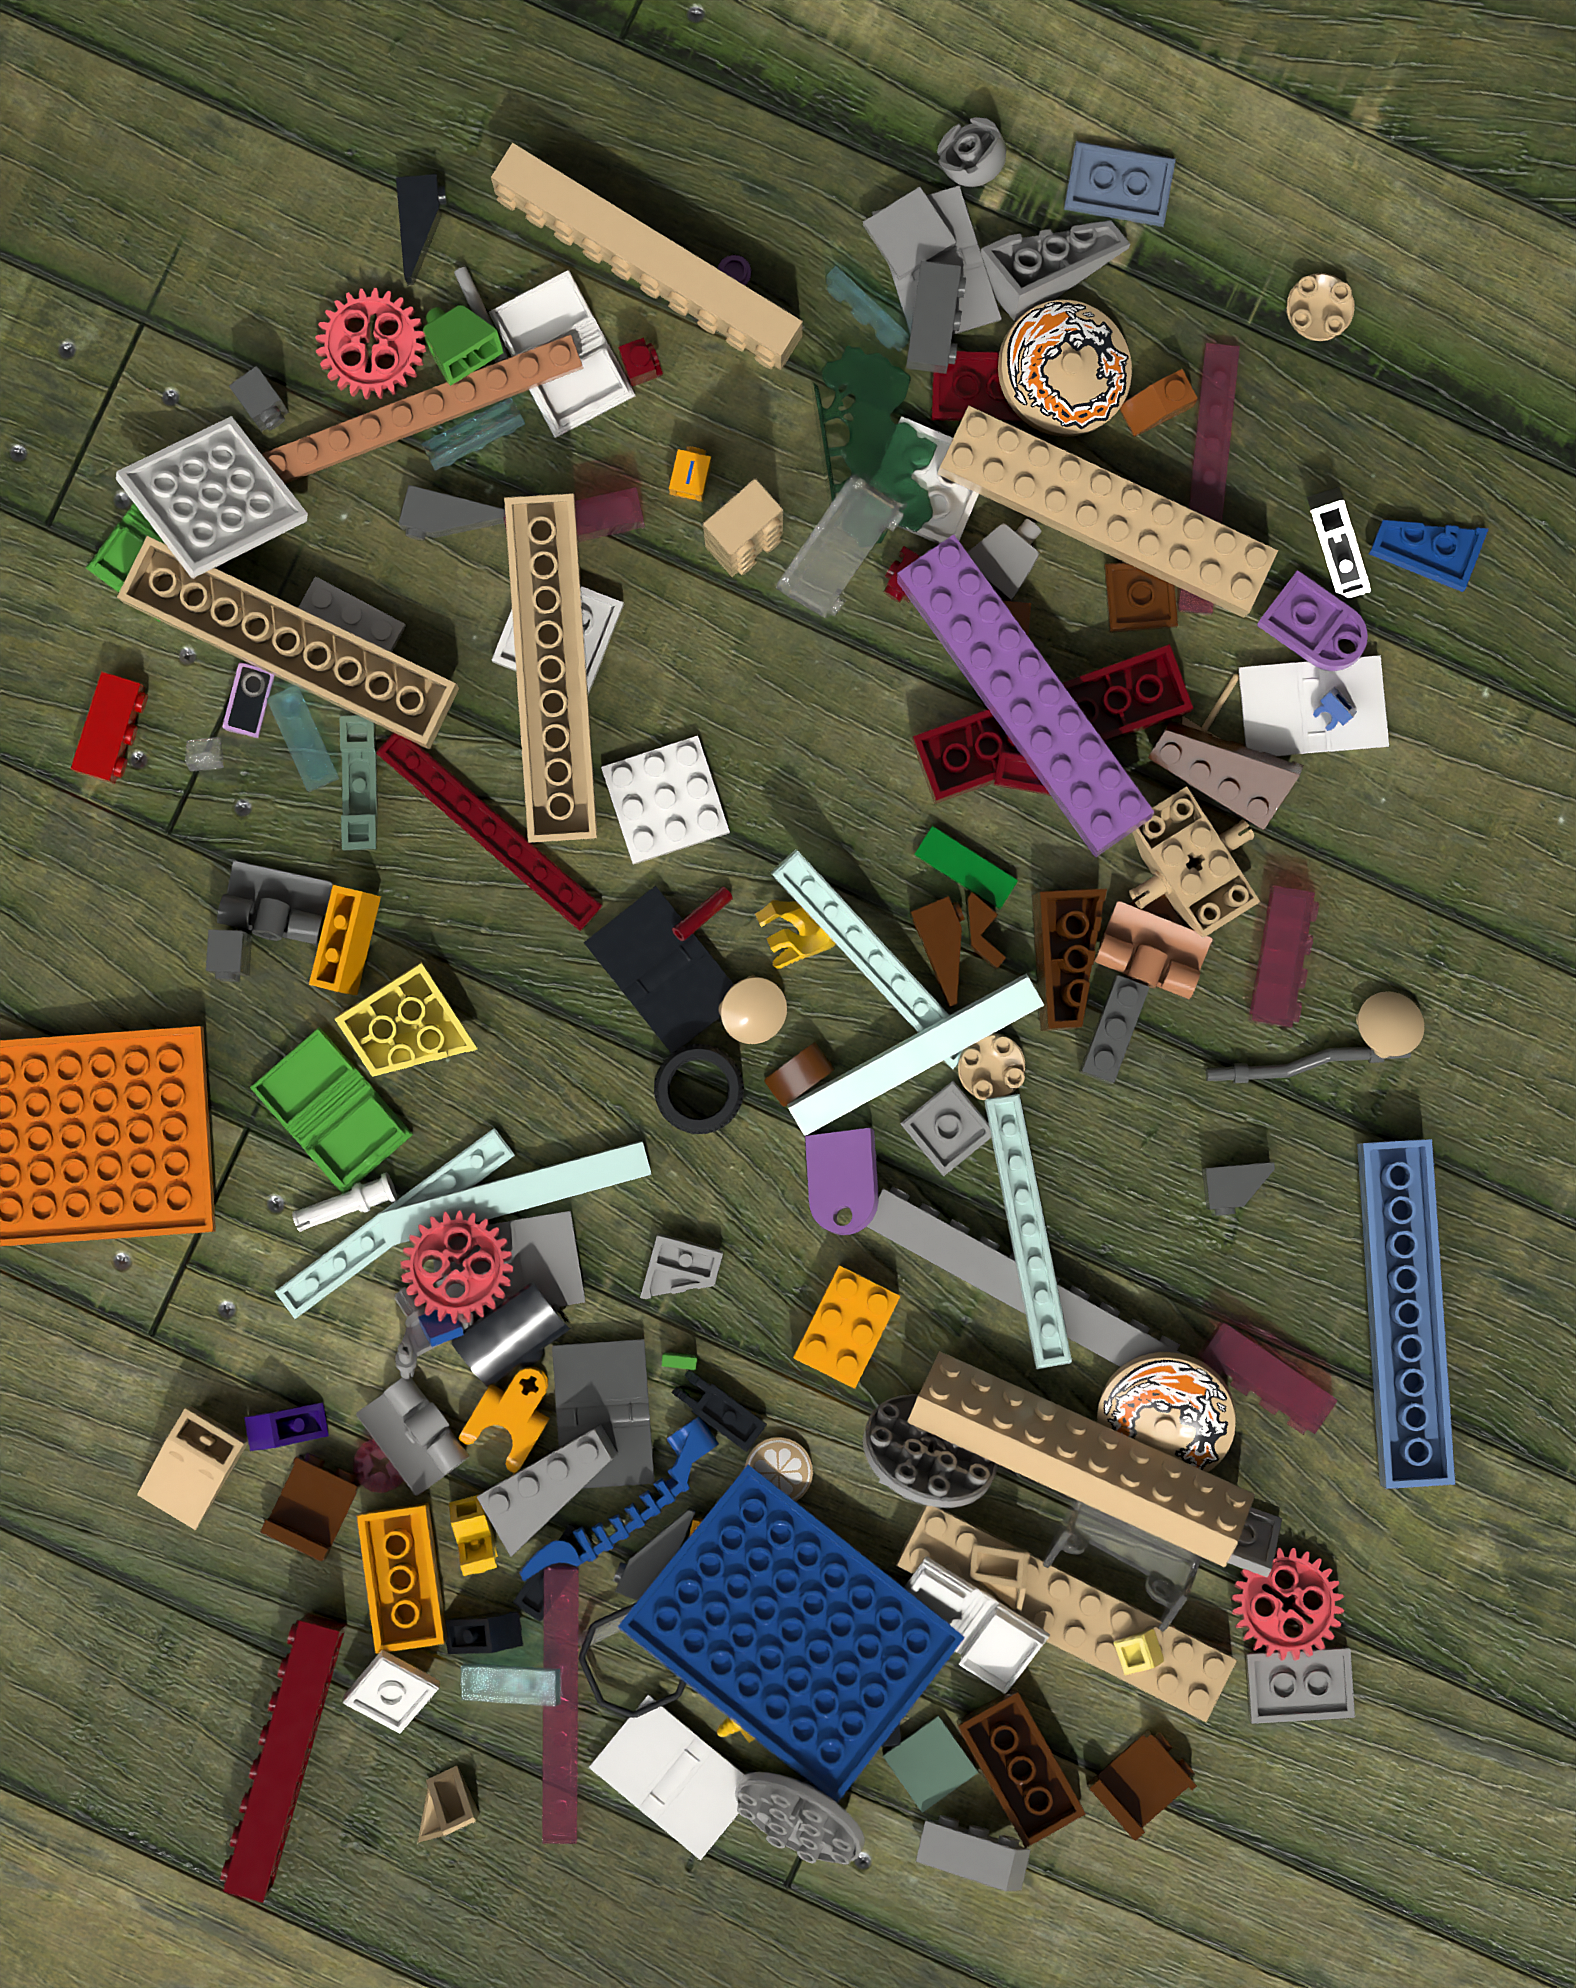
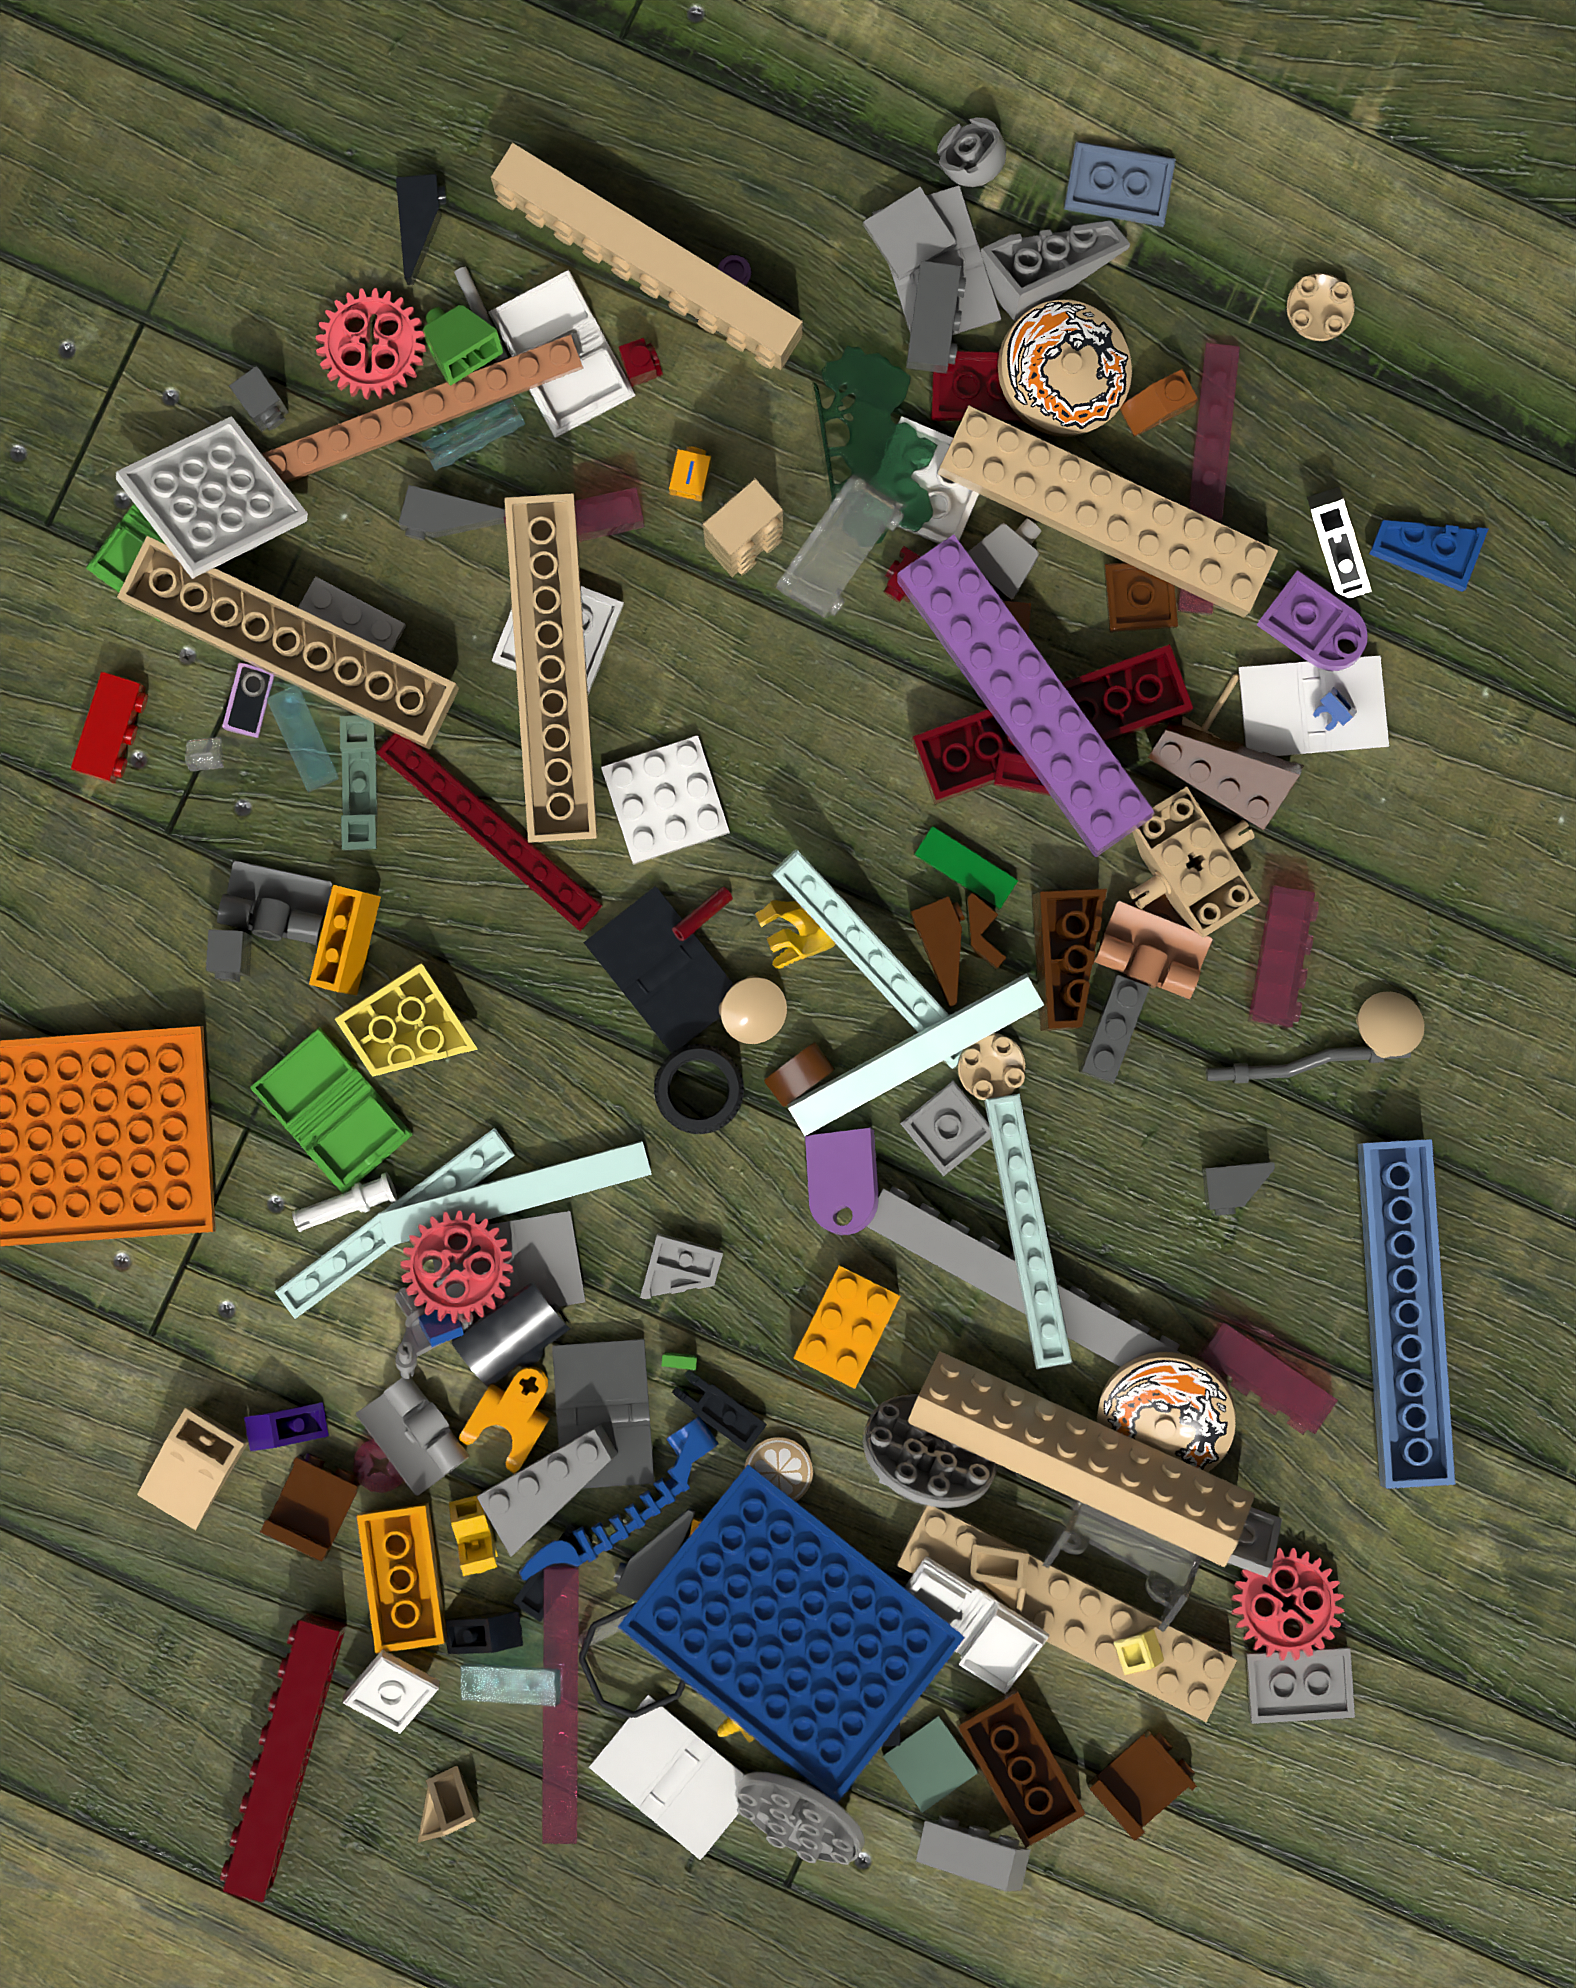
clear light blue plate [826,266,909,352] -> none

